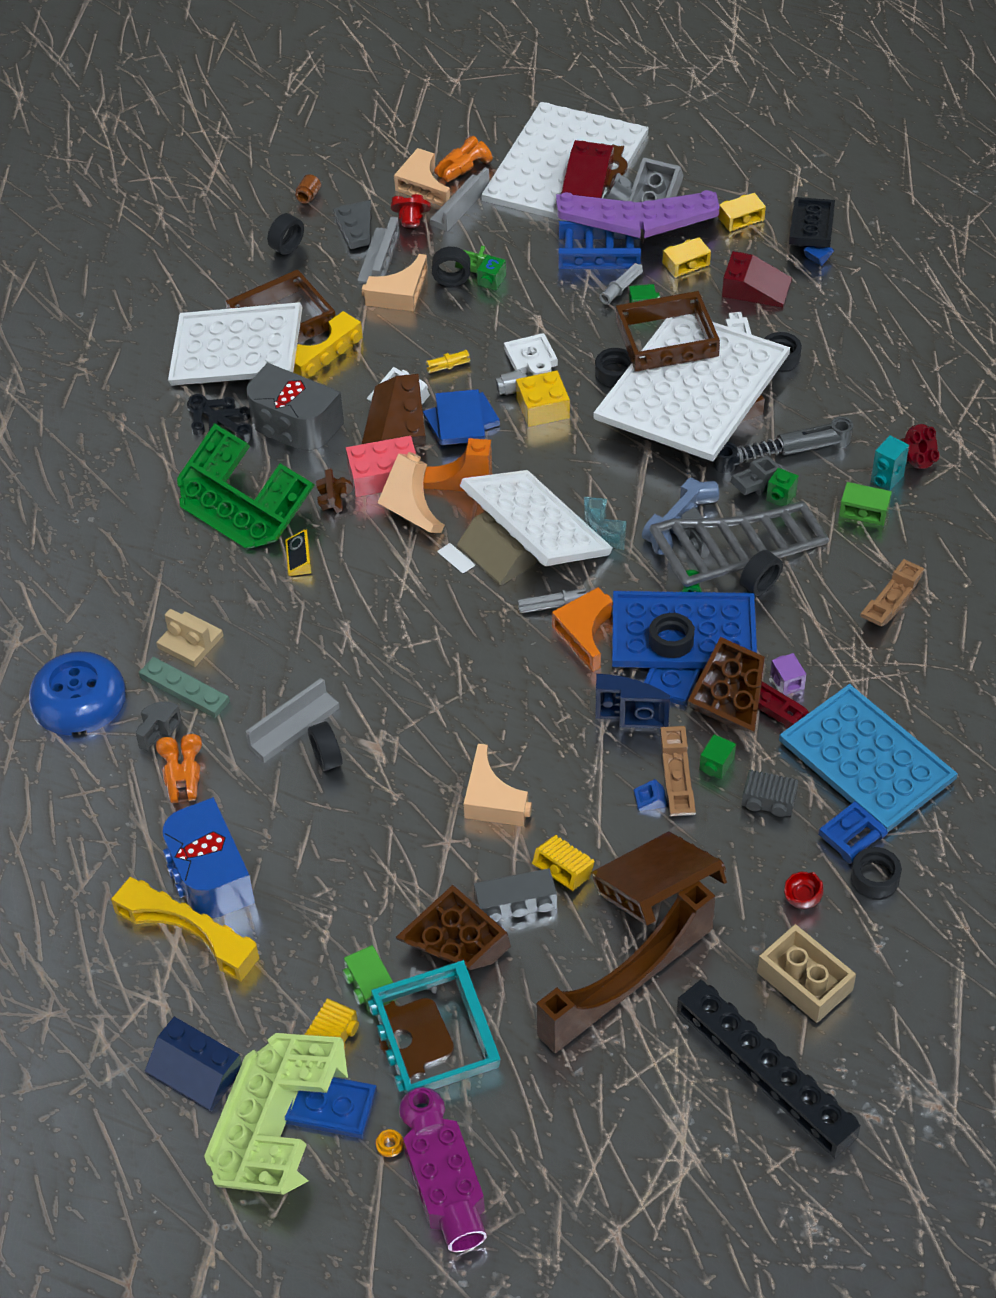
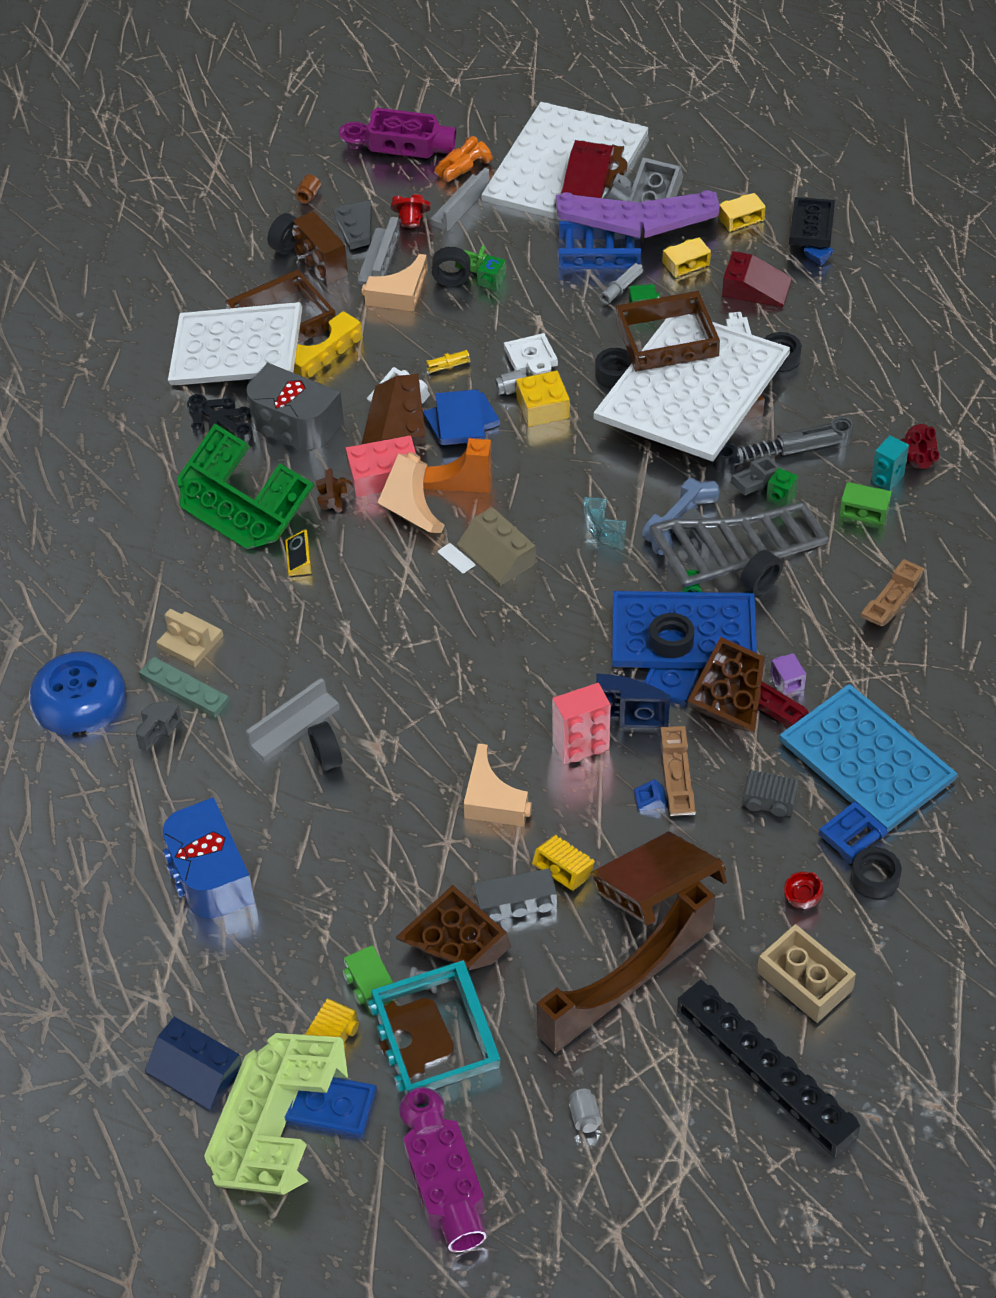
yellow arch [111,877,259,982] -> none
orange piece [156,734,202,803] -> none
light orange plate [376,1129,404,1157] -> none
light nougat arch [394,148,450,206] -> none
white plate [460,470,613,566] -> none
light grey axle [518,588,587,613] -> none
orange arch [552,587,613,672] -> none
green brick [699,734,736,780] -> none
none -> reddish brown brick [292,211,348,285]
none -> magenta brick [339,108,456,158]
none -> coral brick [552,682,611,765]
none -> light grey brick [569,1089,602,1133]

